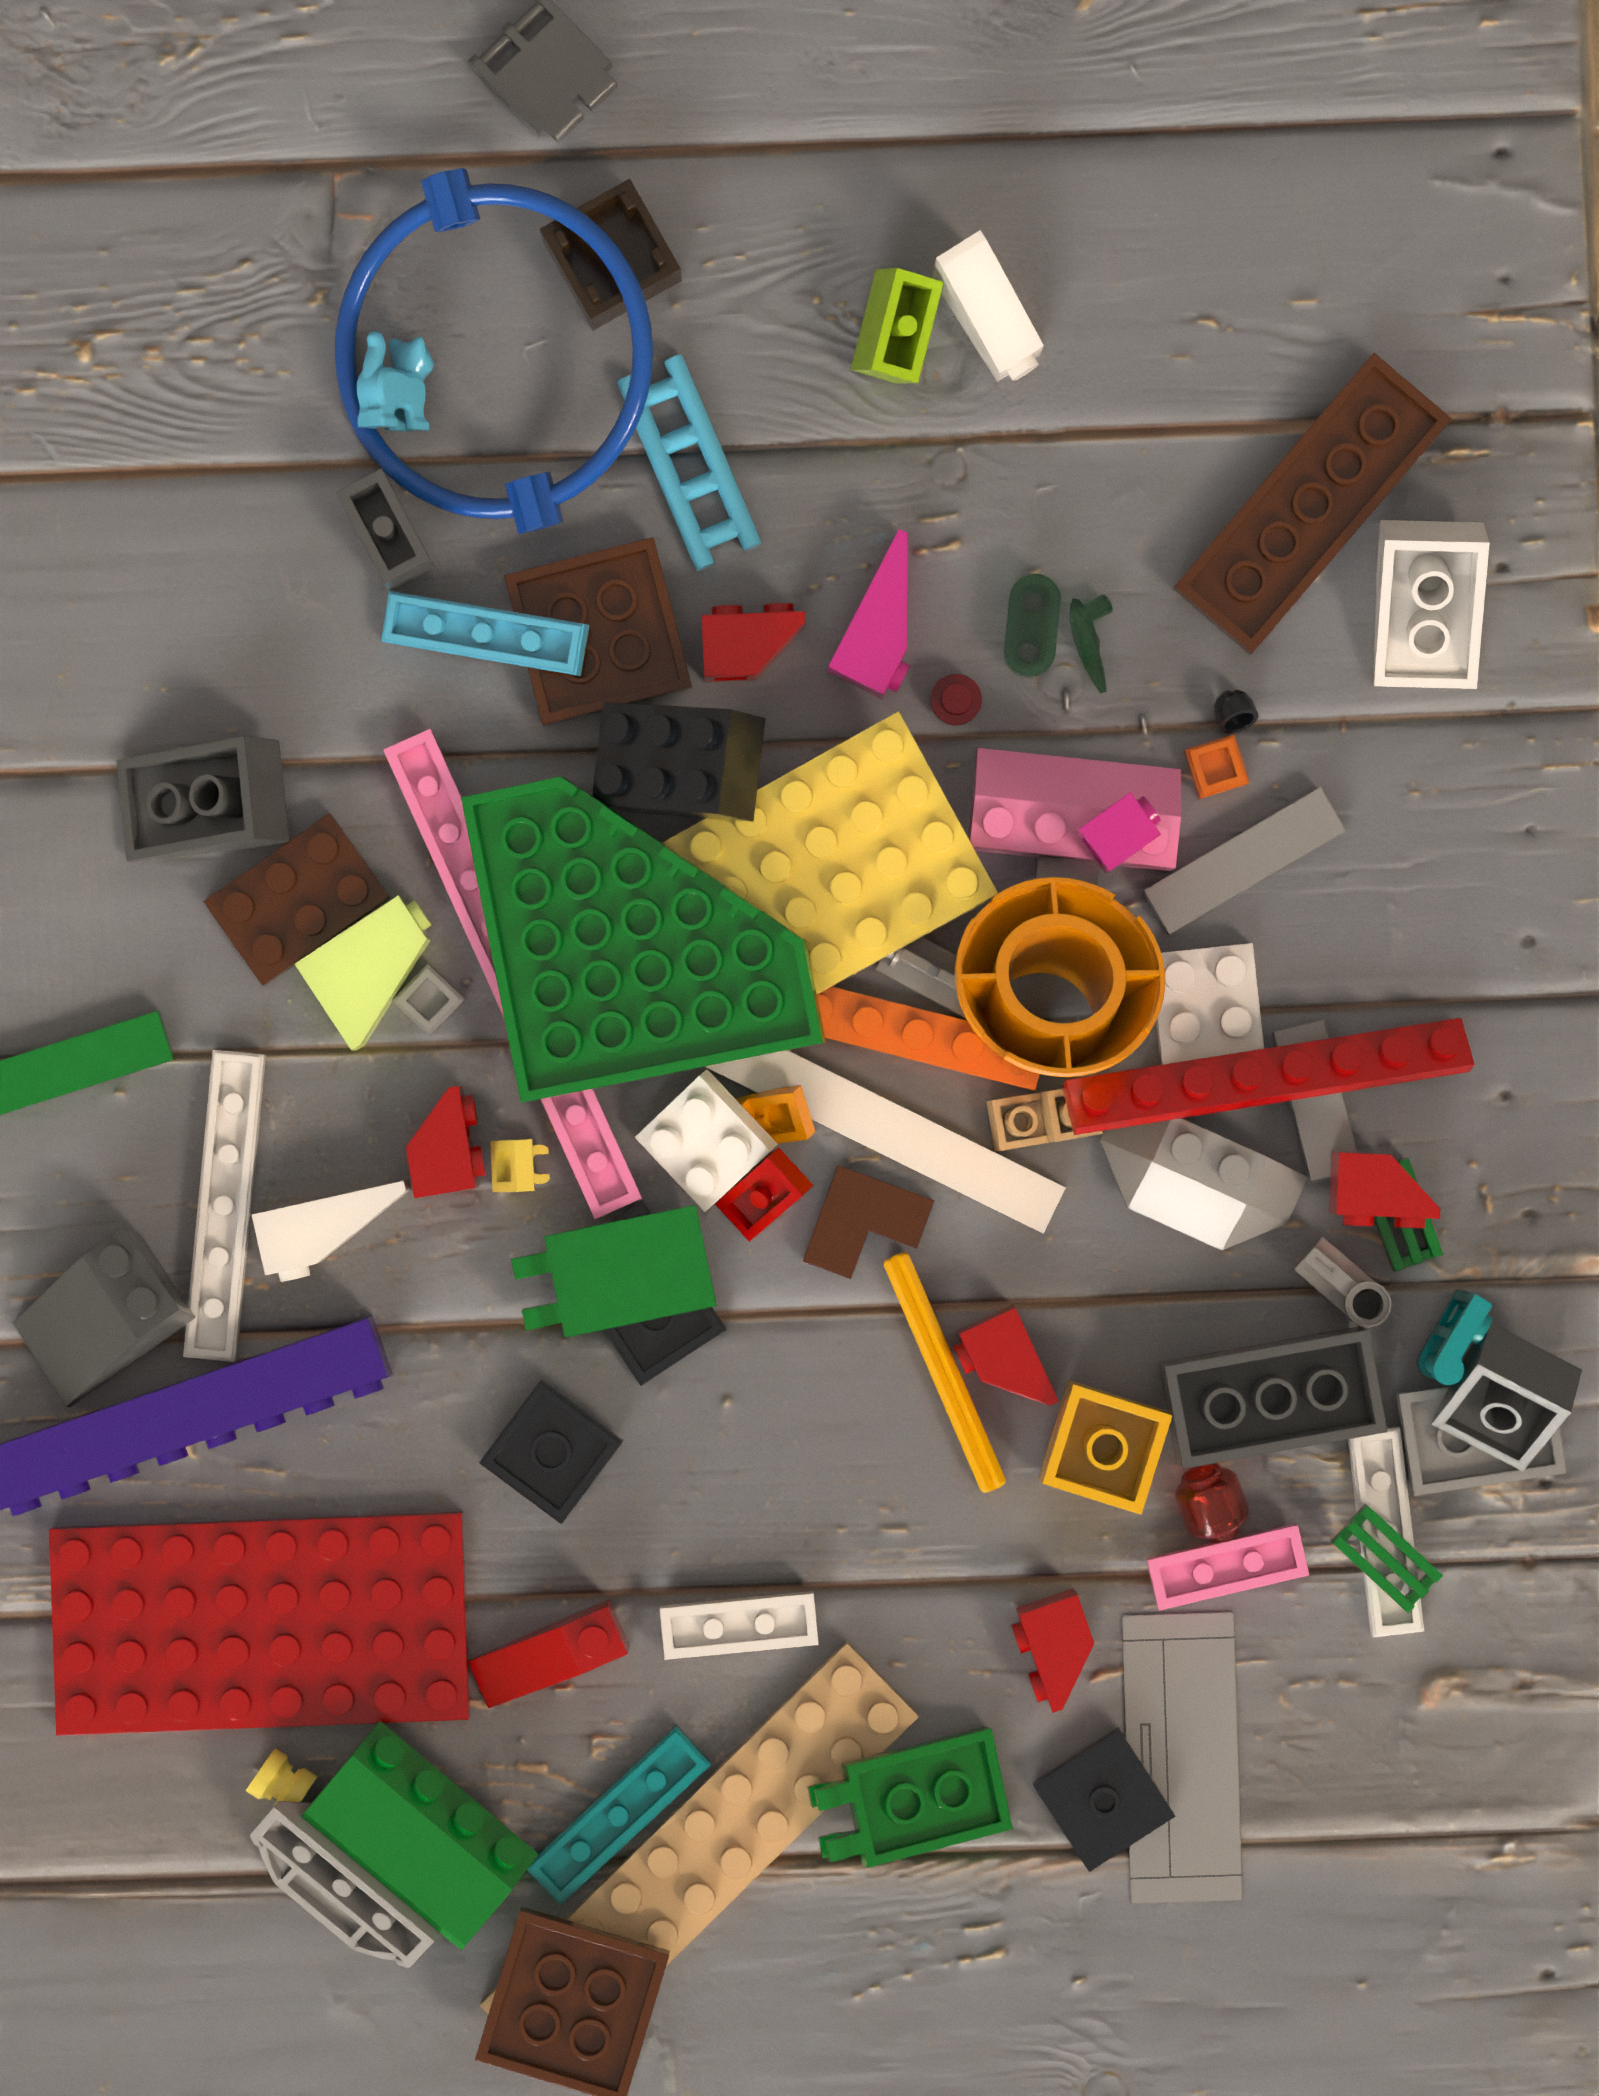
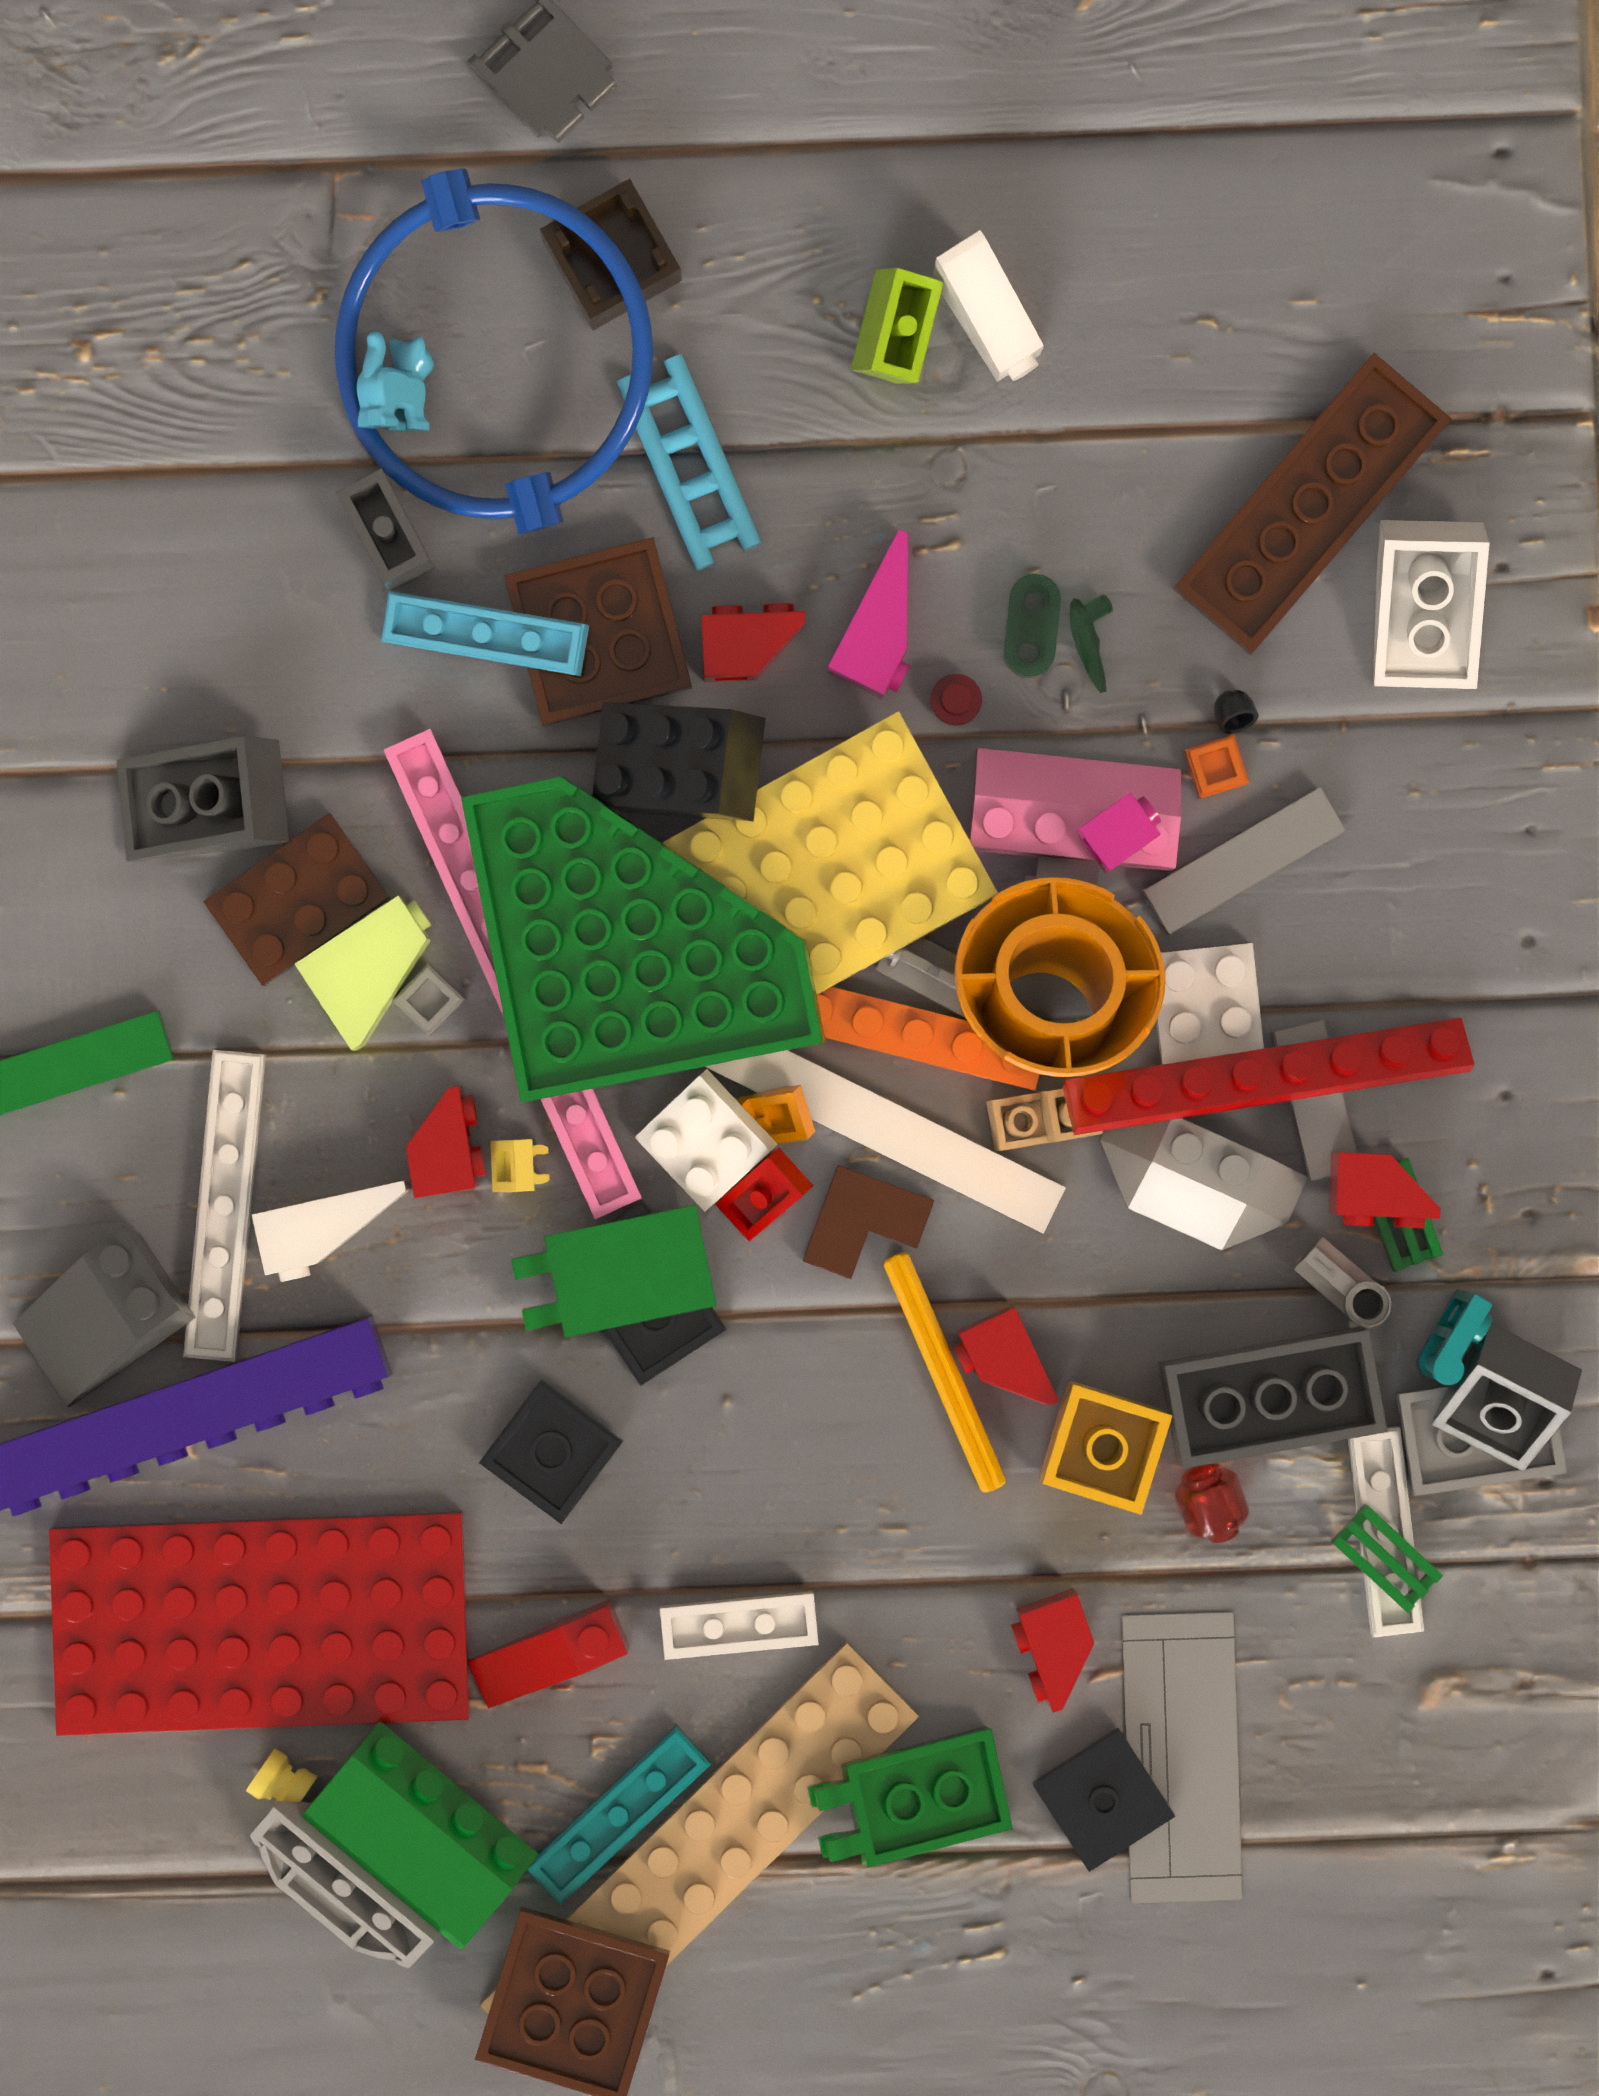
bright pink plate [1146,1523,1309,1611] -> none

